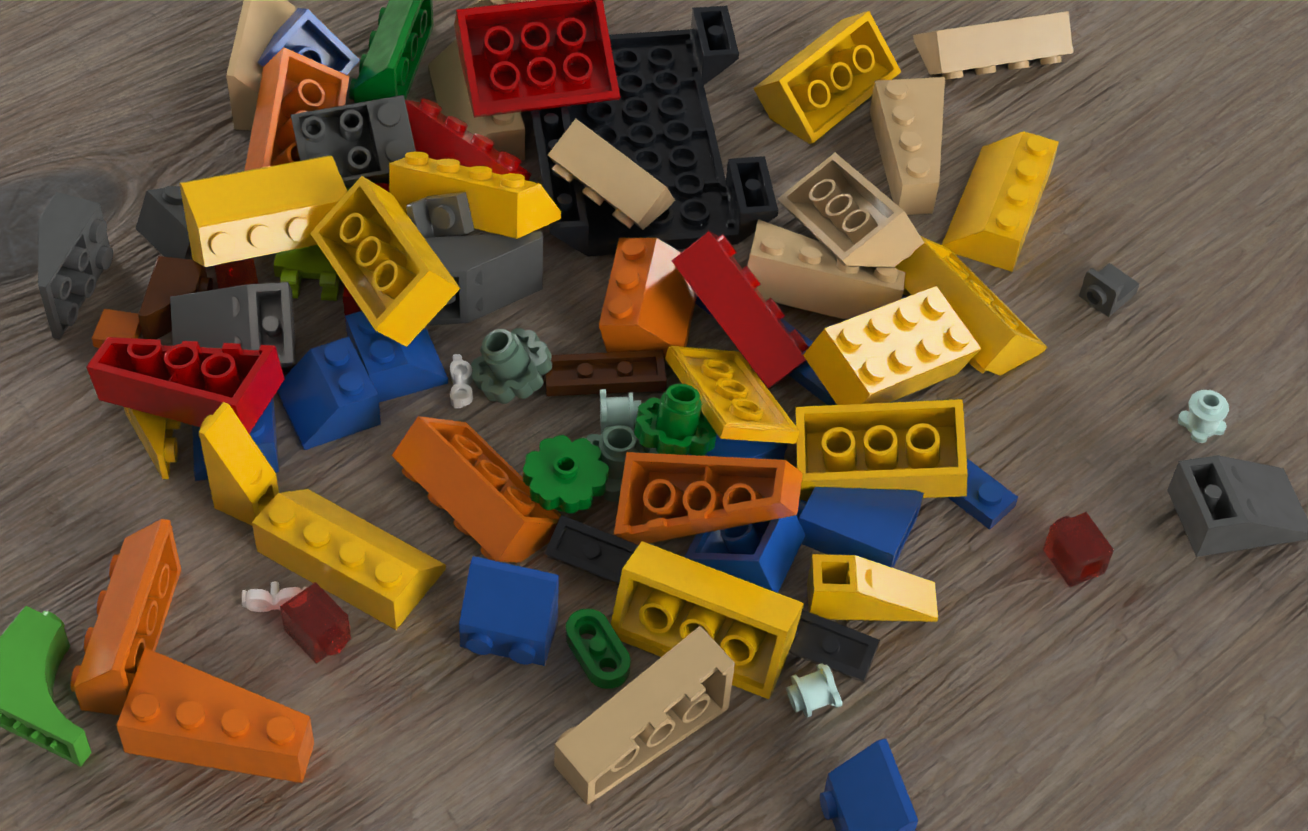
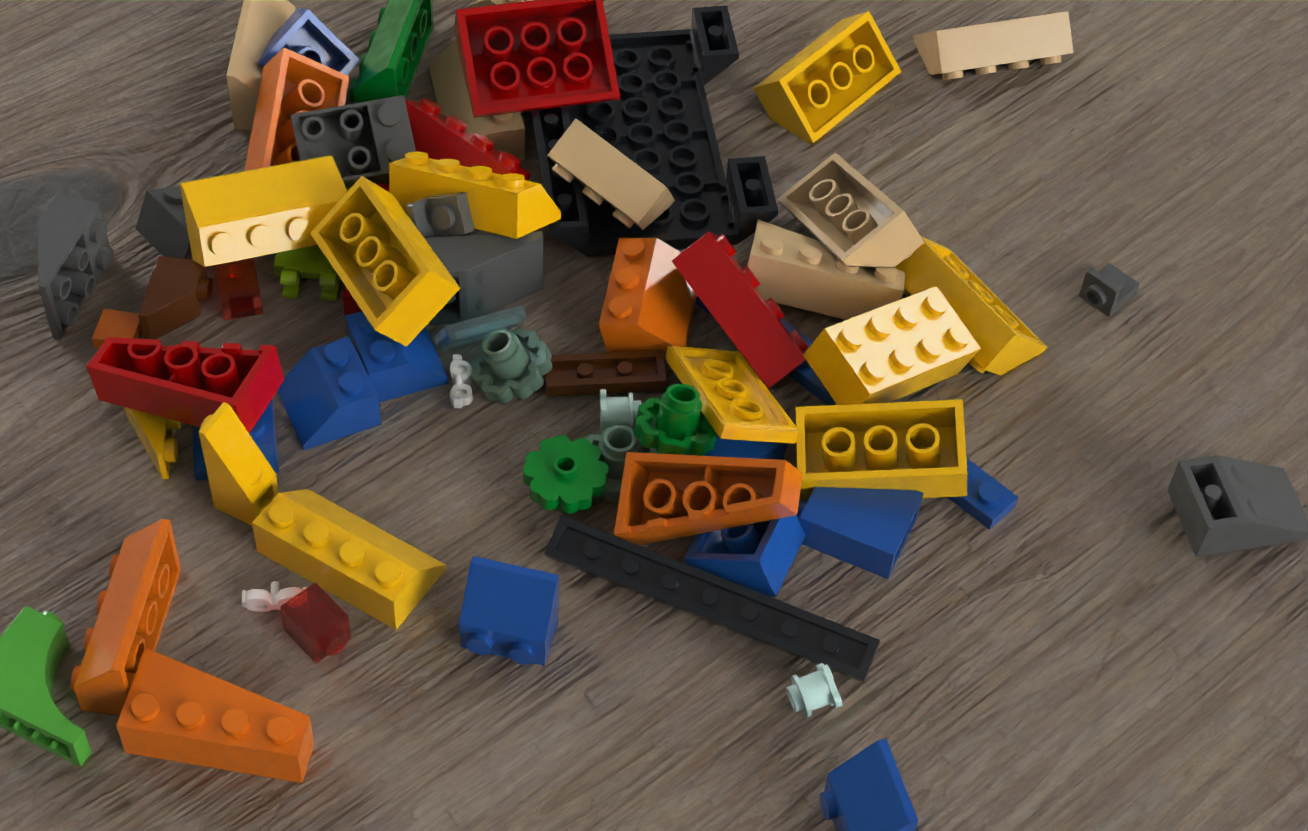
dark grey slope [170,282,297,370] -> none
orange slope [391,416,561,563] -> none
tan wedge [554,626,735,805] -> none
green plate [566,608,631,689] -> none
yellow slope [611,541,804,699] -> none
yellow slope [807,554,938,622] -> none
tan wedge [870,77,945,215] -> none
yellow slope [942,131,1059,272] -> none
clear red brick [1043,512,1114,588] -> none
light aqua brick [1178,390,1229,443] -> none
none -> clear light blue tile [434,305,527,351]

